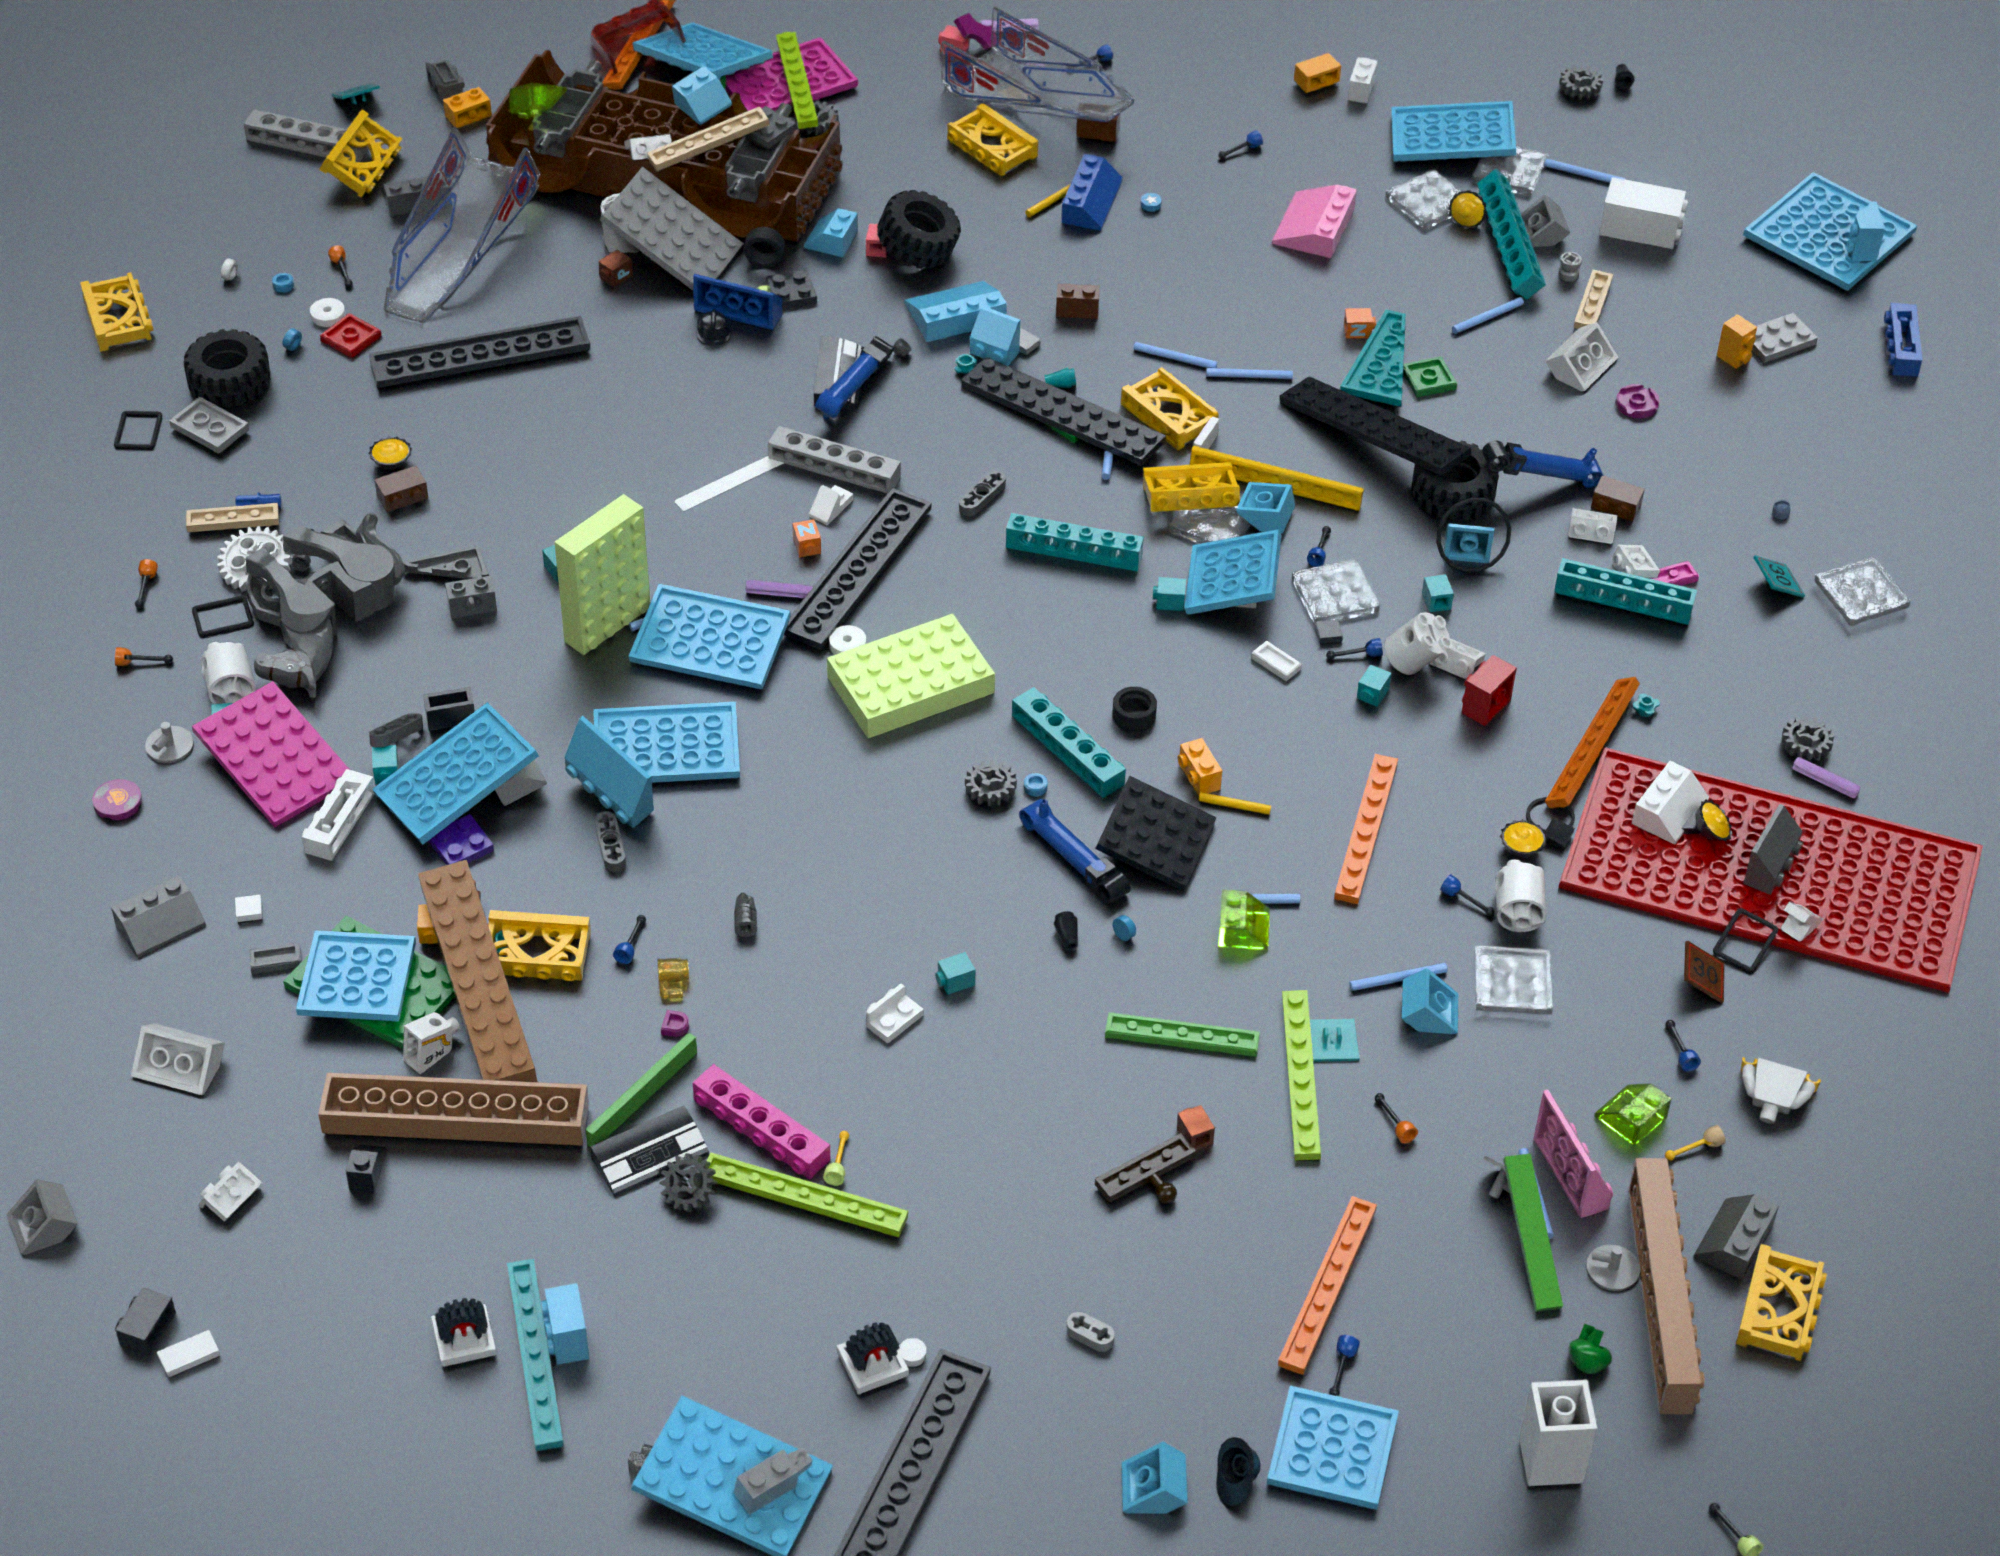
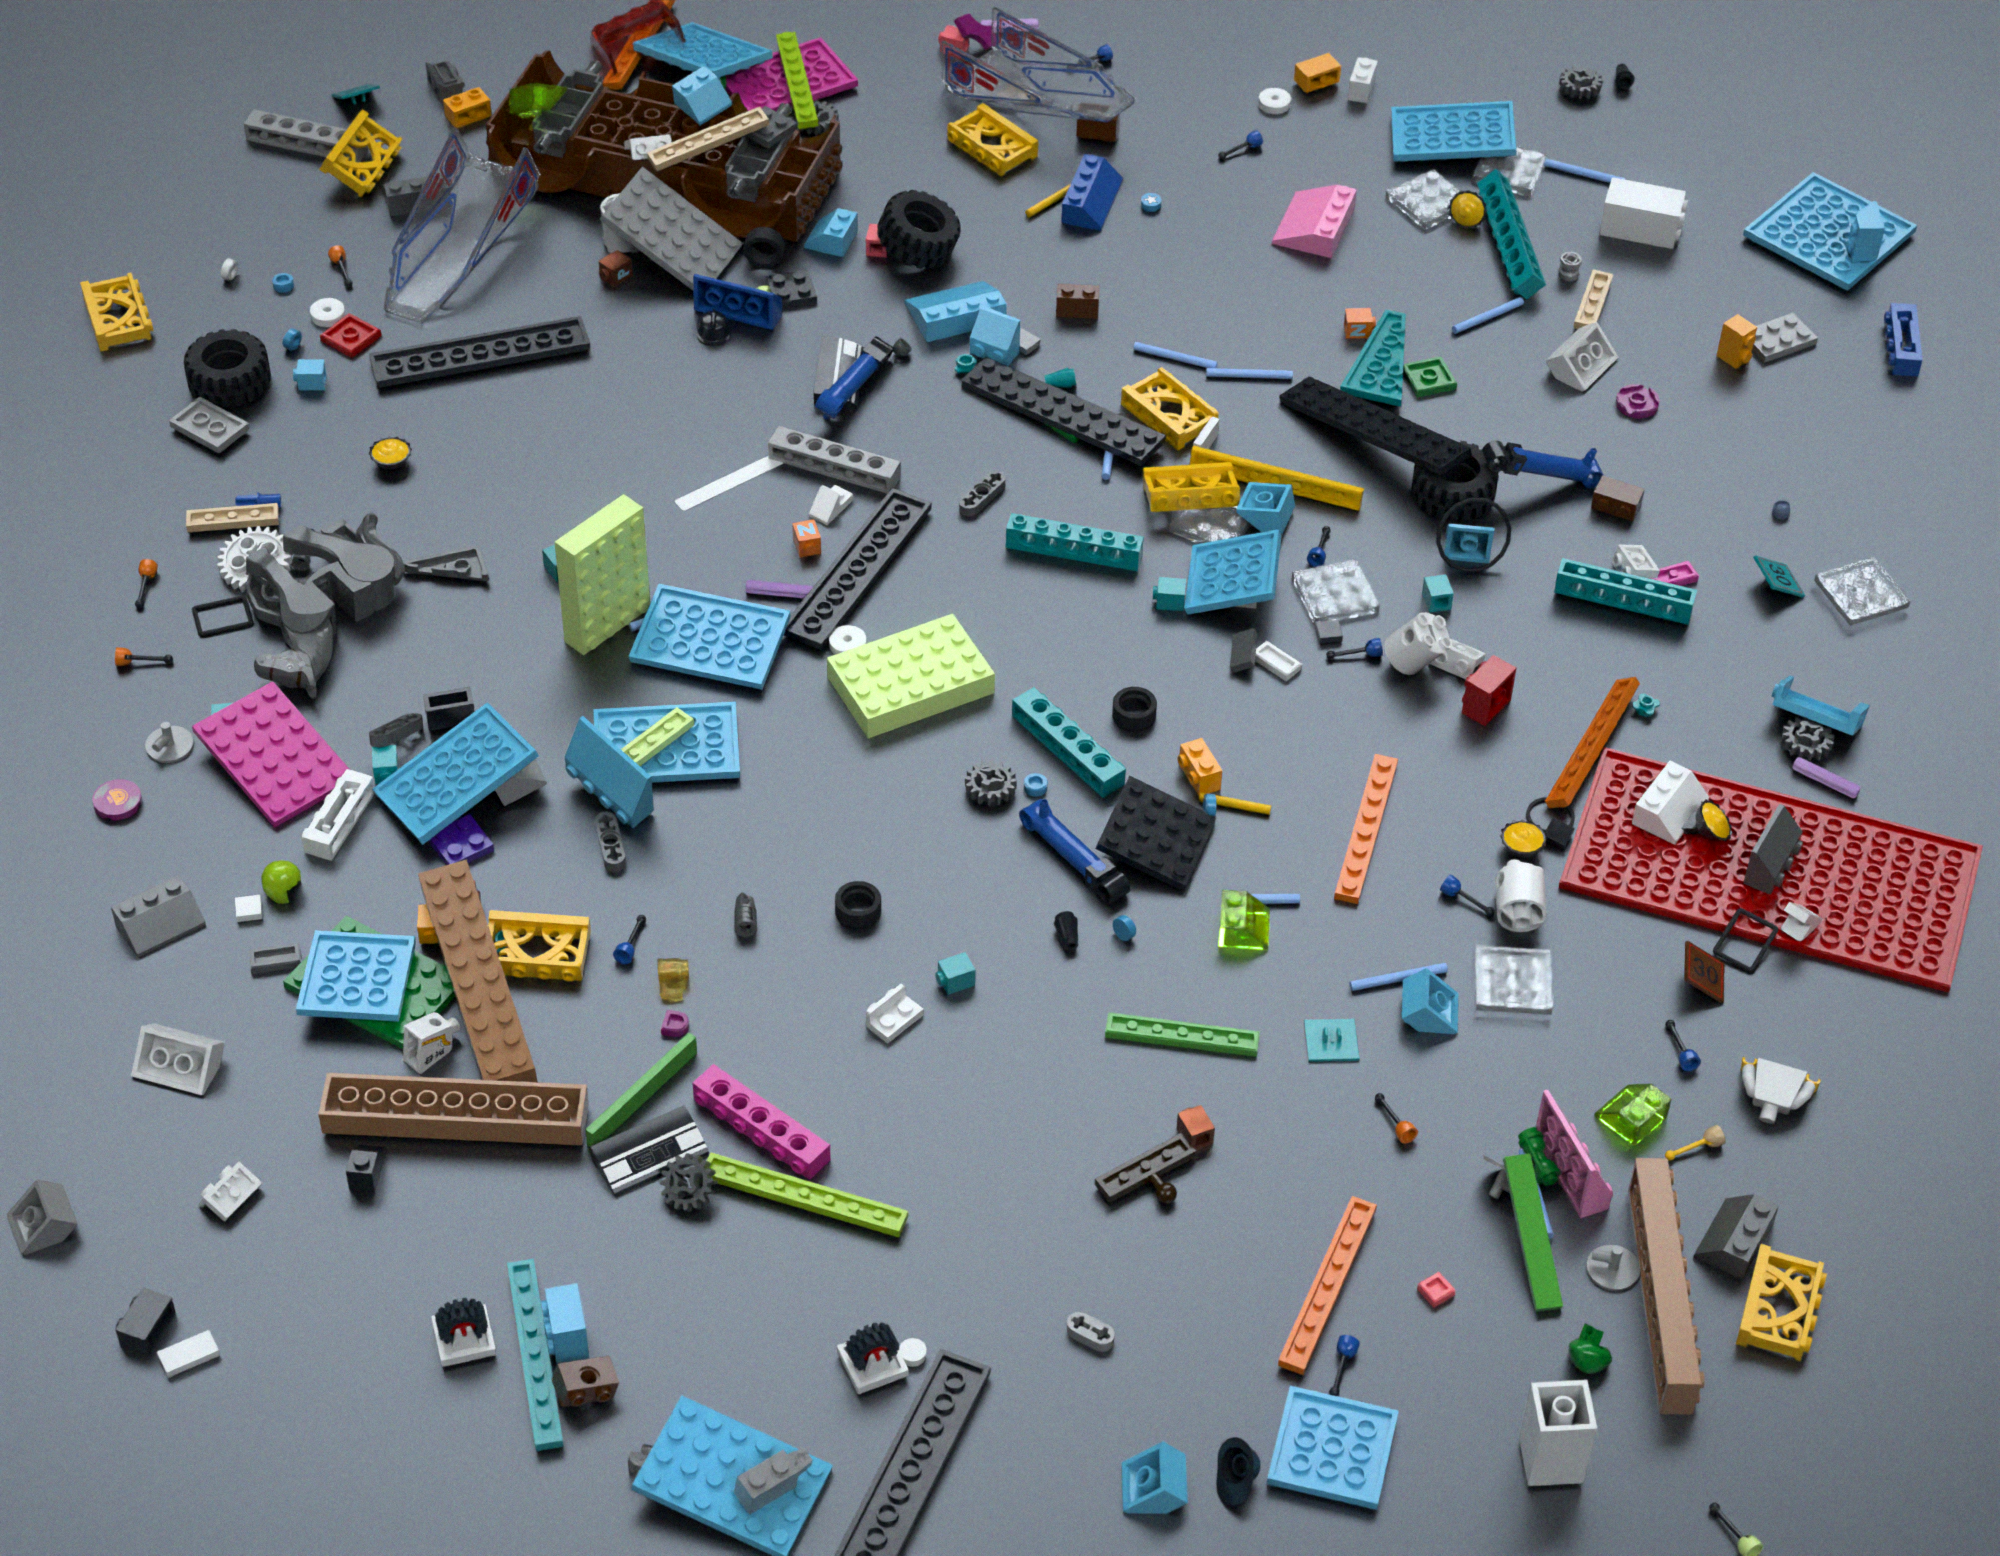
black piece [114,411,162,449] -> none
white cylinder [201,642,256,704] -> none
brick [374,466,428,512] -> none
dark grey brick [445,576,497,619] -> none
yellowish green hinge [823,1131,849,1186] -> none
lime plate [1282,990,1321,1160] -> none
teal brick [1357,665,1392,707] -> none
light grey slope [1521,195,1570,247] -> none
white bracket [1568,508,1617,544] -> none
none -> lime hair [261,860,301,904]
none -> medium azure brick [293,359,327,390]
none -> reddish brown brick [552,1356,619,1407]
none -> yellowish green plate [621,707,694,766]
none -> black tyre [835,881,882,928]
none -> dark azure tile [1203,794,1216,816]
none -> dark grey tile [1230,628,1257,672]
none -> white piece [1259,88,1291,114]
none -> coral tile [1417,1272,1456,1308]
none -> green piece [1518,1127,1561,1186]
none -> medium azure panel [1772,675,1870,736]

